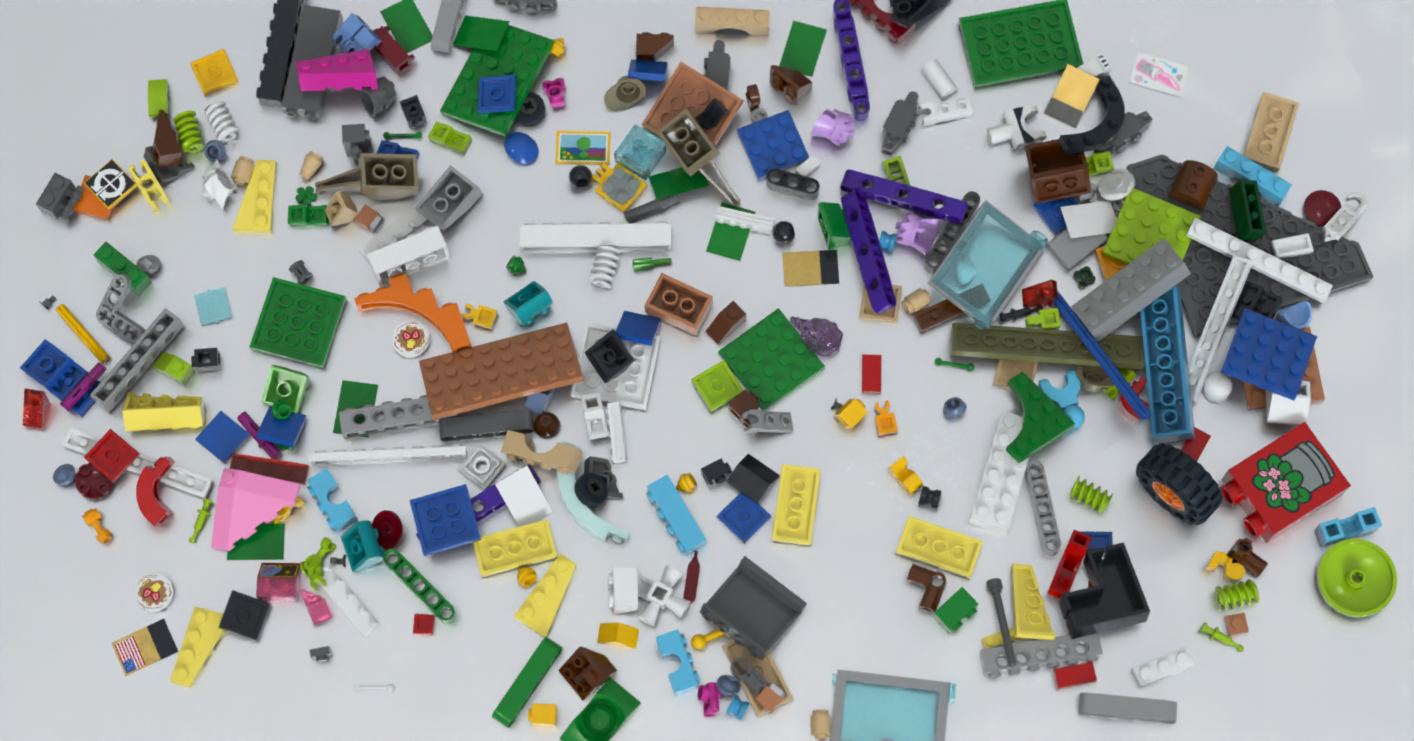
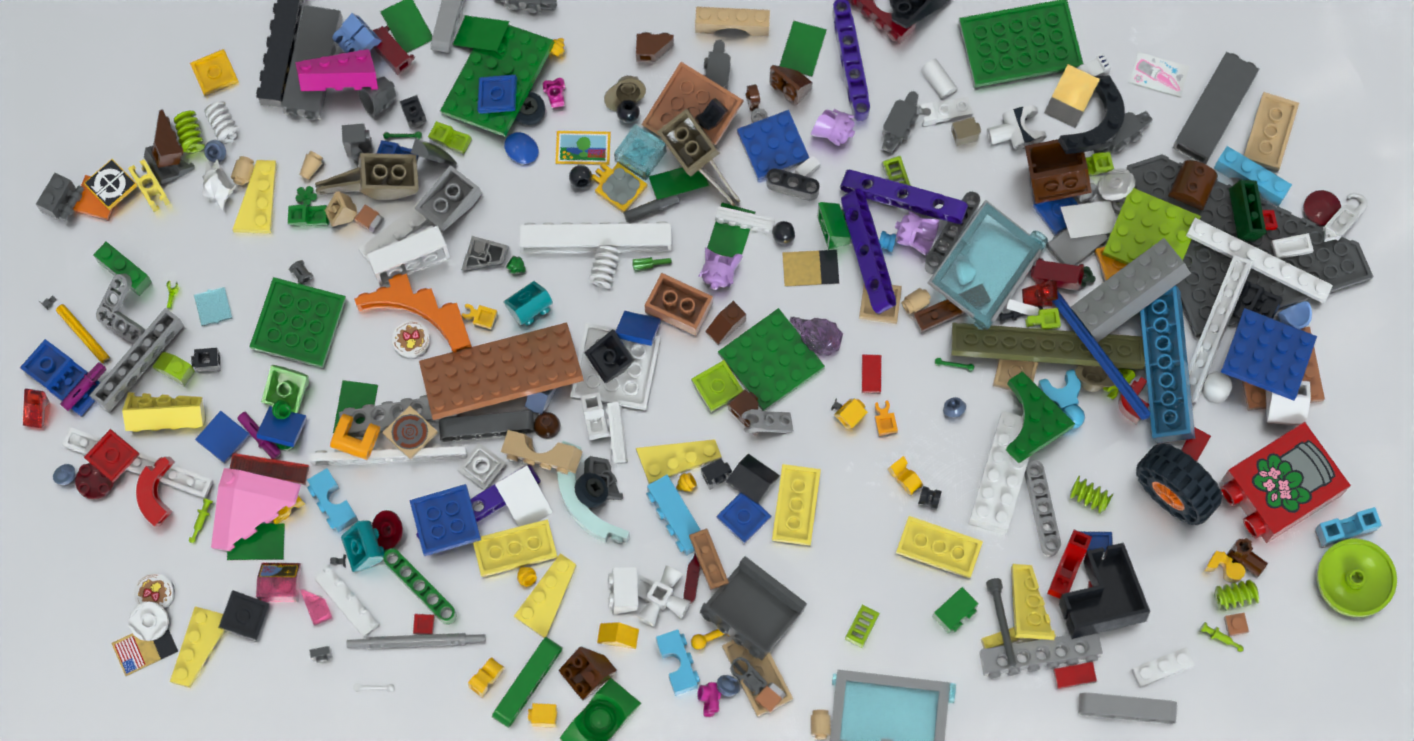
light orange bar [82,508,112,544] -> none
light grey hat [136,255,160,274] -> none
lime slope [148,79,169,117] -> none
lime piece [300,536,336,591] -> none
blue tile [628,59,668,81] -> none
dark azure wheel [726,695,750,720] -> none
reddish brown piece [907,564,947,612] -> none
none -> white tile [129,601,169,641]
none -> clear neon green hand [166,281,179,309]
none -> light orange connector [330,413,380,460]
none -> light grey axle [347,633,486,649]
none -> tile [382,406,438,460]
none -> dark grey slope [411,138,457,168]
none -> dark grey slope [461,236,509,271]
none -> yellow leg [468,657,504,698]
none -> black piece [616,100,640,123]
none -> light yellow wing [636,439,722,484]
none -> medium nougat tile [689,528,729,591]
none -> lavender hat [698,247,743,290]
none -> lime slope [845,604,880,648]
none -> dark tan brick [951,117,981,146]
none -> white sticker [1006,299,1039,316]
none -> dark red brick [1031,258,1084,291]
none -> dark grey brick [1172,51,1259,164]
none -> red plate [1262,210,1278,230]

